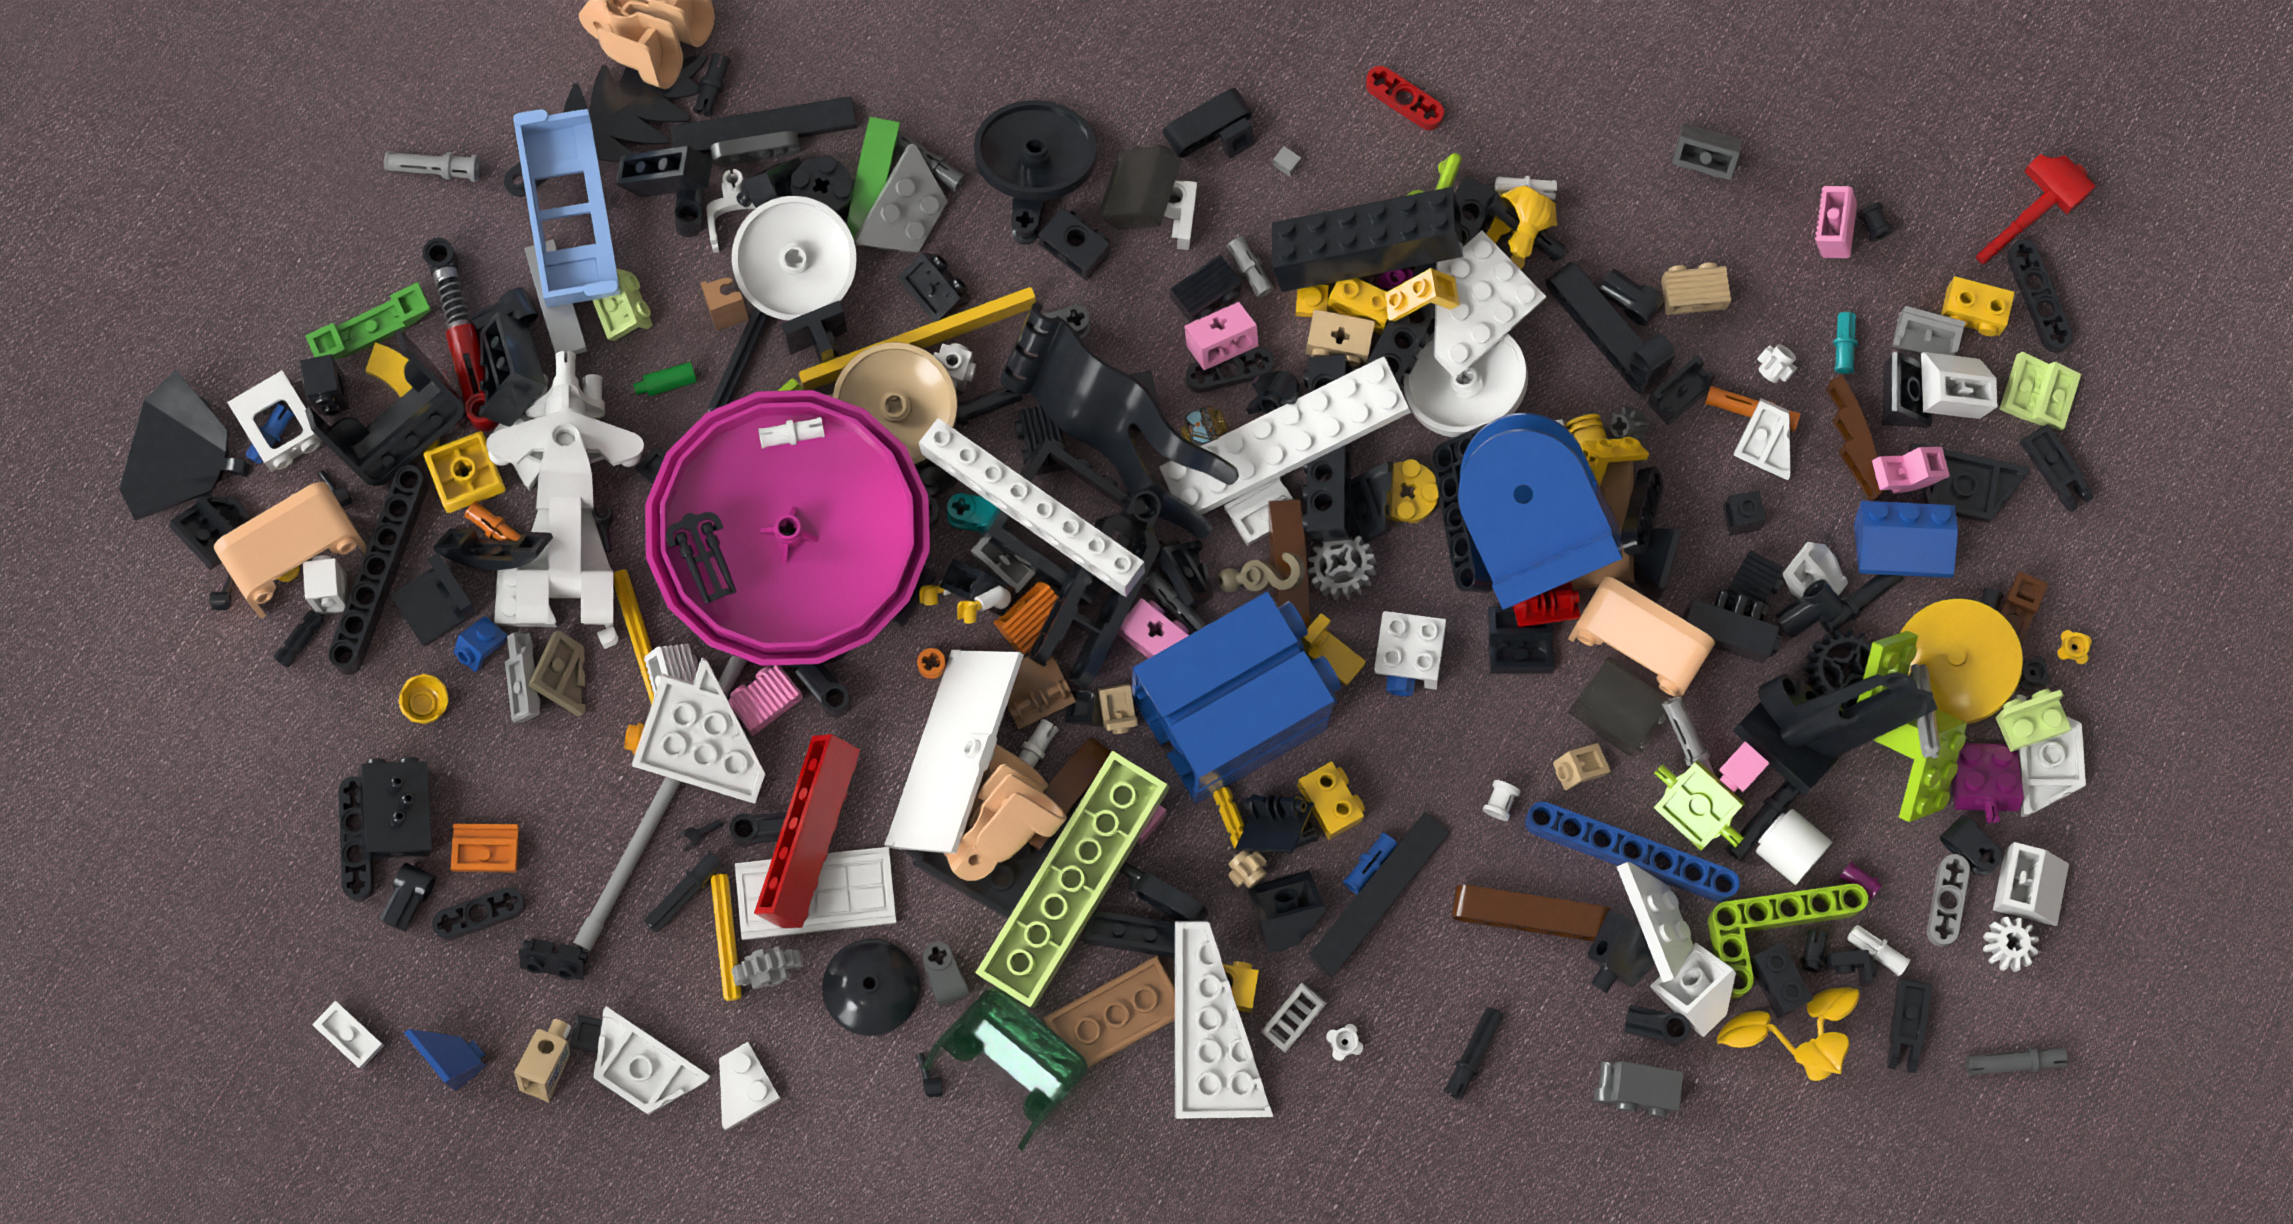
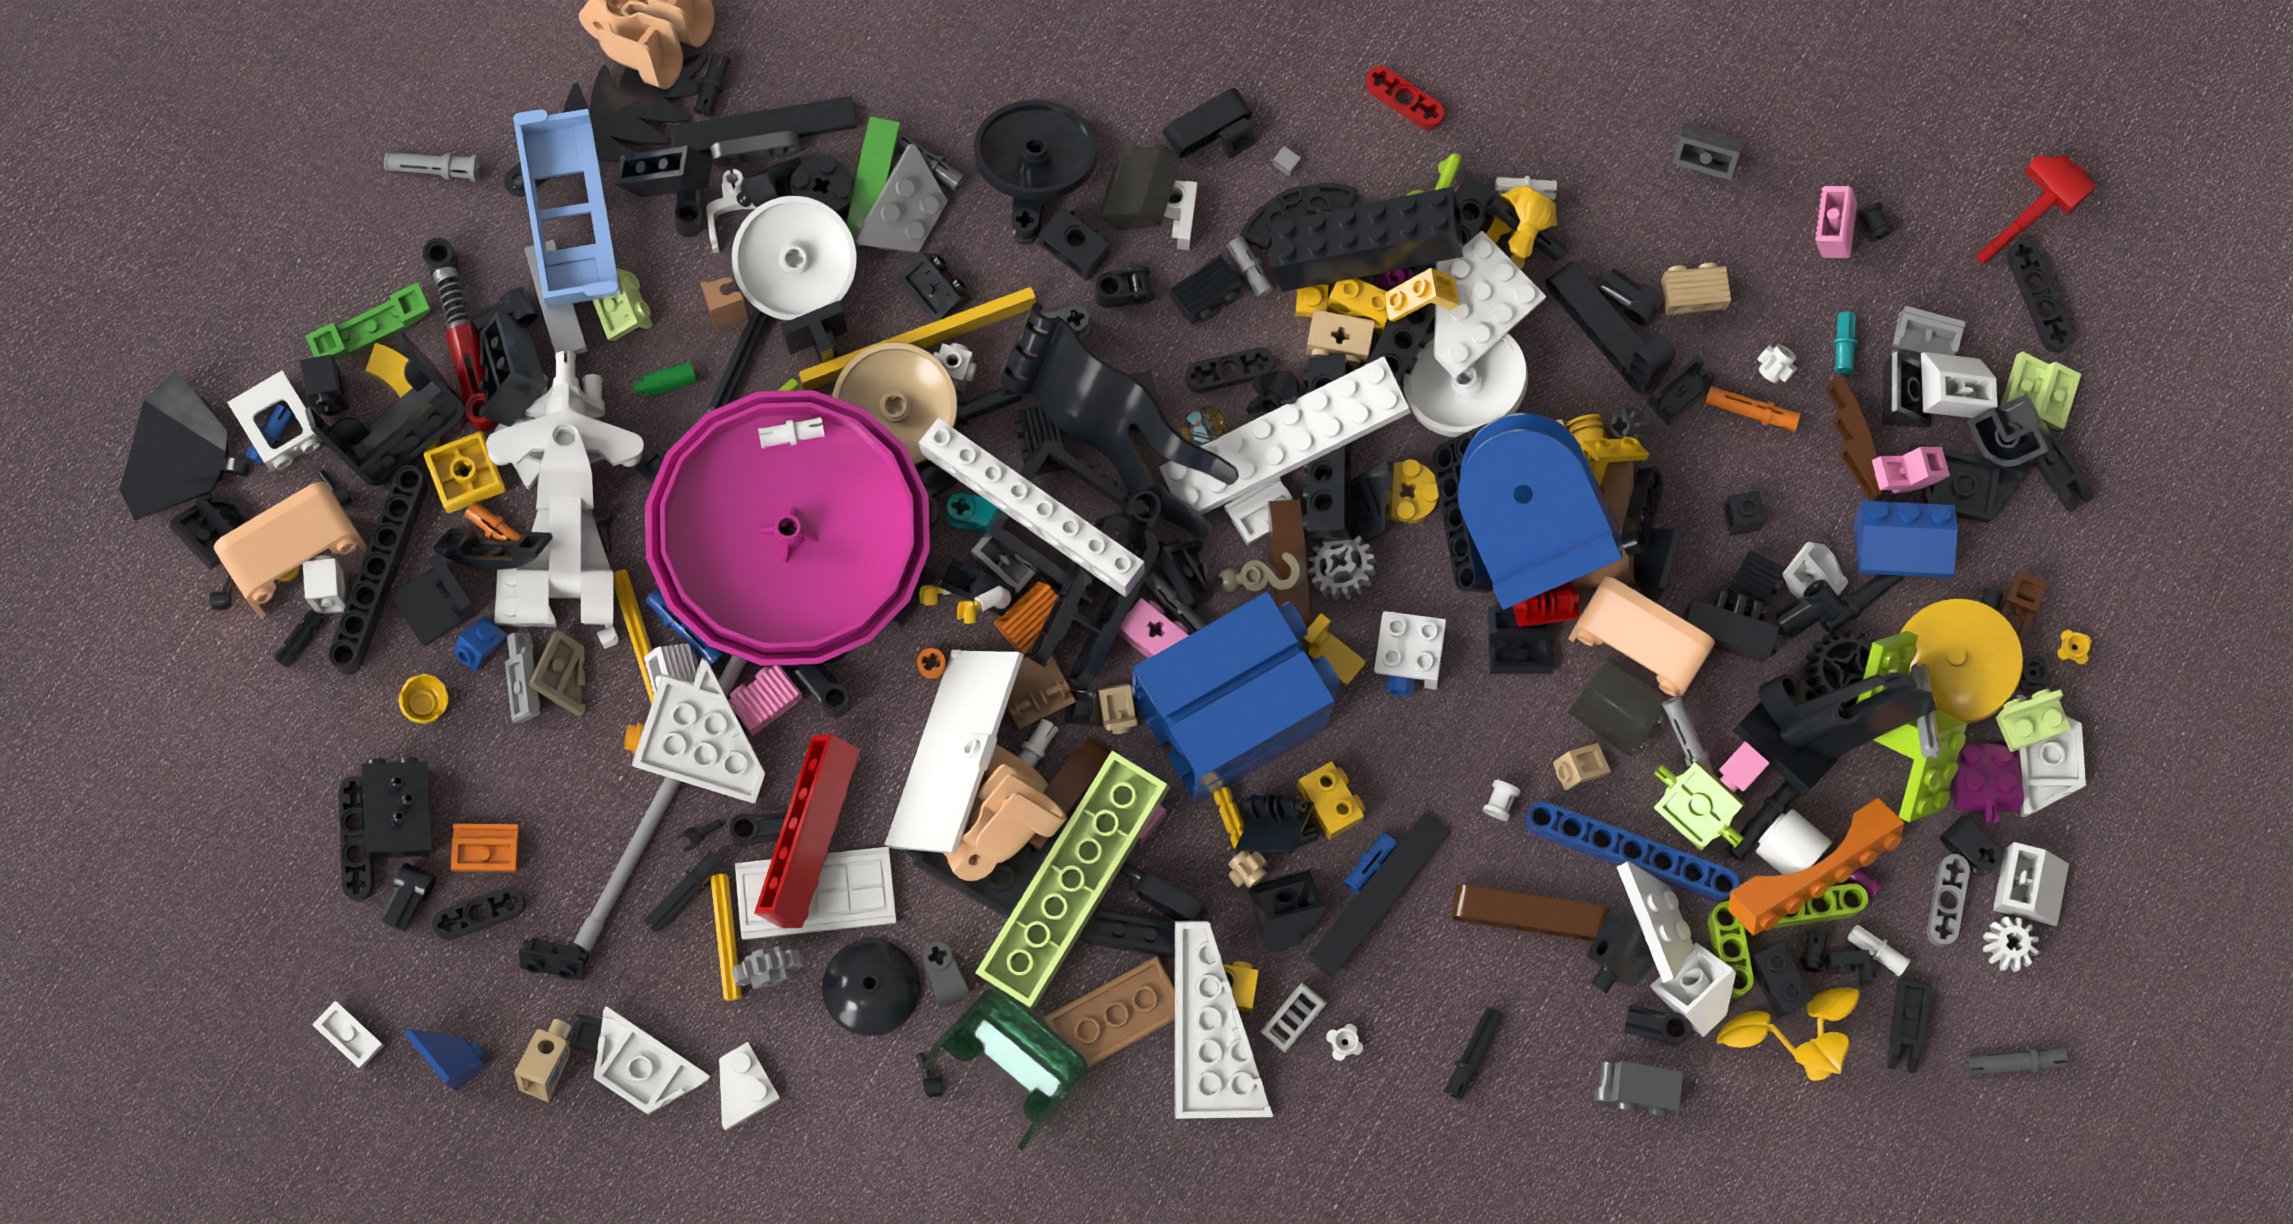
black piece [666,512,737,604] -> none
bright pink brick [1184,302,1259,370] -> none
white wing [1733,398,1791,480] -> none
yellow brick [1941,276,2015,336] -> none
none -> blue pin [645,588,725,668]
none -> black piece [1094,266,1155,308]
none -> black tile [1239,183,1358,251]
none -> orange arch [1728,798,1904,936]
none -> black brick [1967,394,2053,467]

